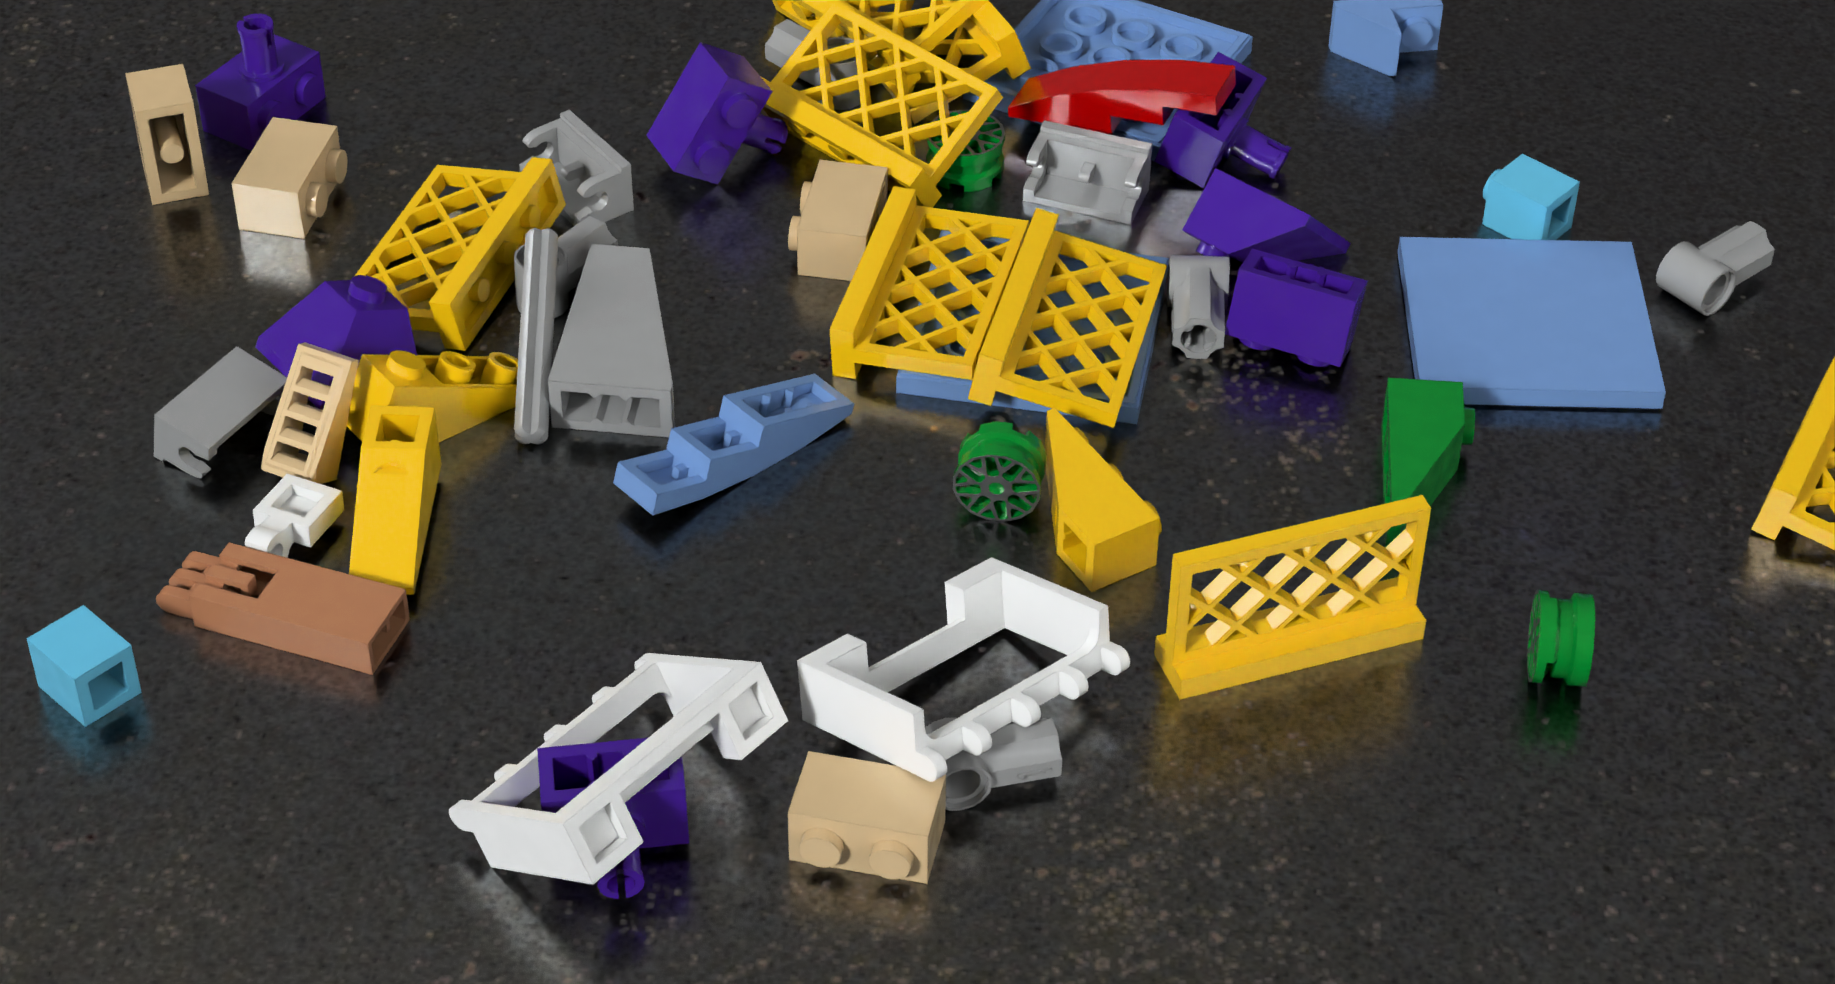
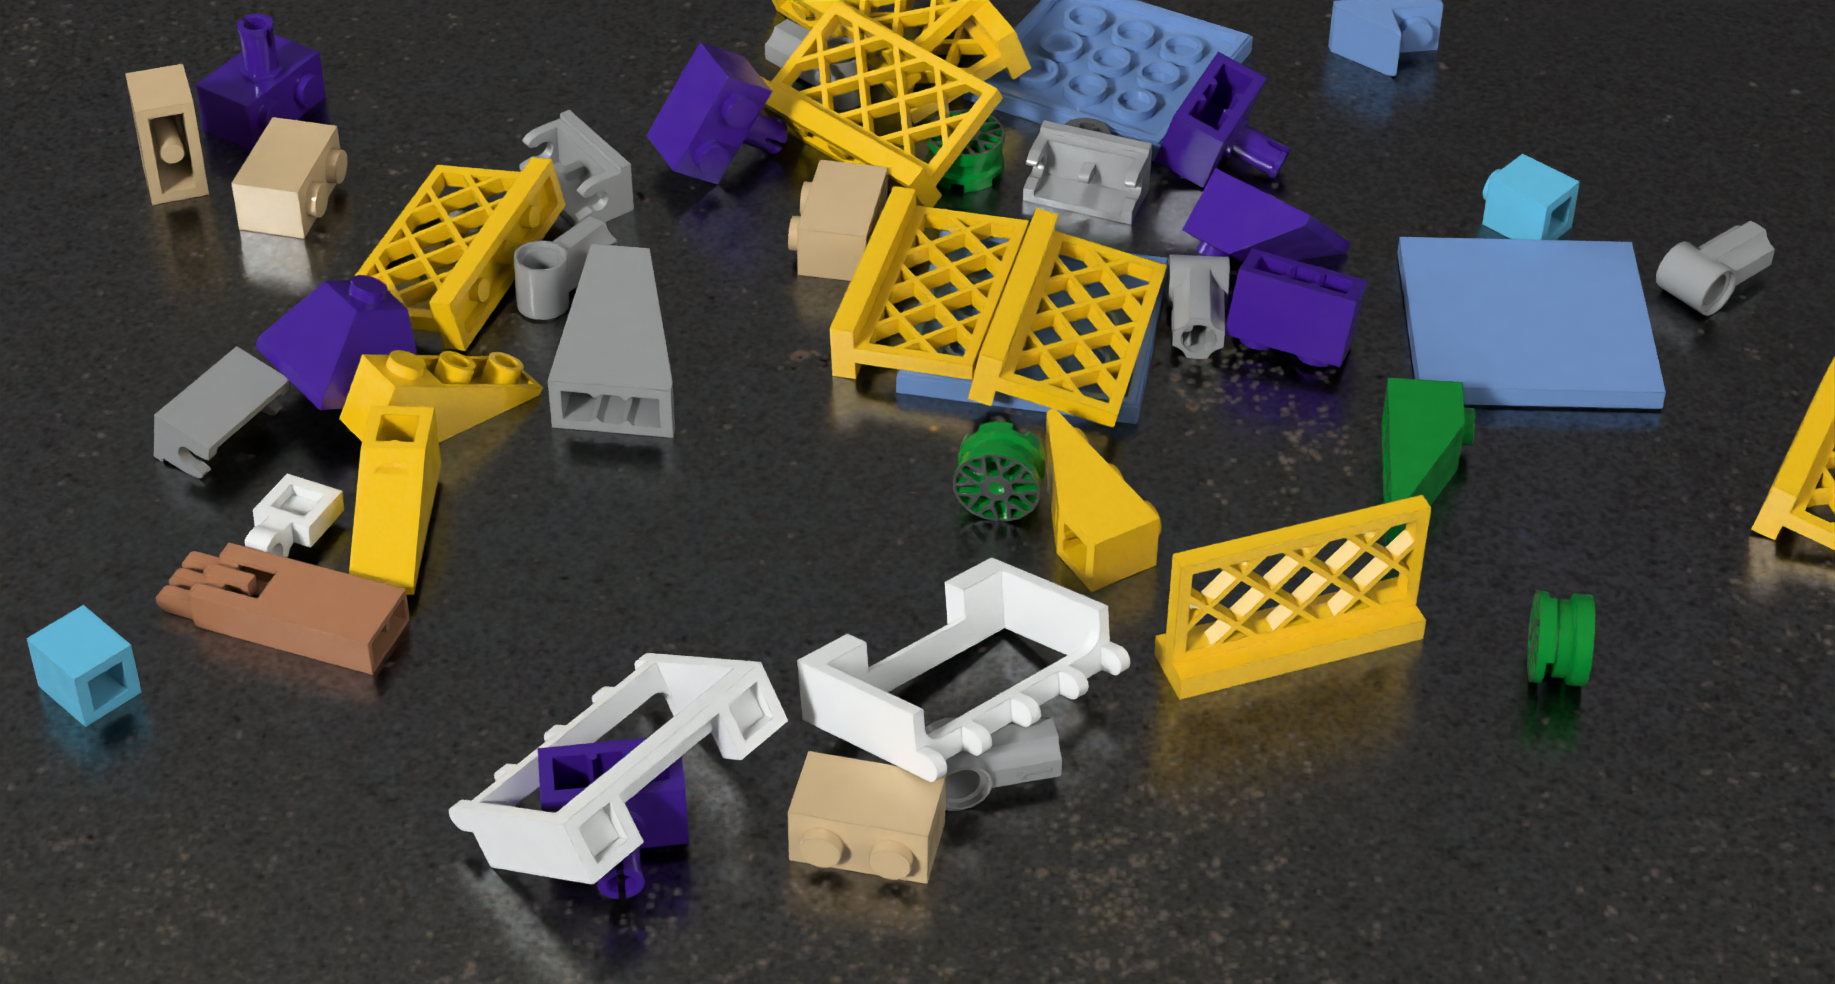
tan slope [261,342,359,484] -> none
light grey axle [514,228,558,445] -> none
medium blue slope [613,374,855,515] -> none
red slope [1008,60,1236,135] -> none

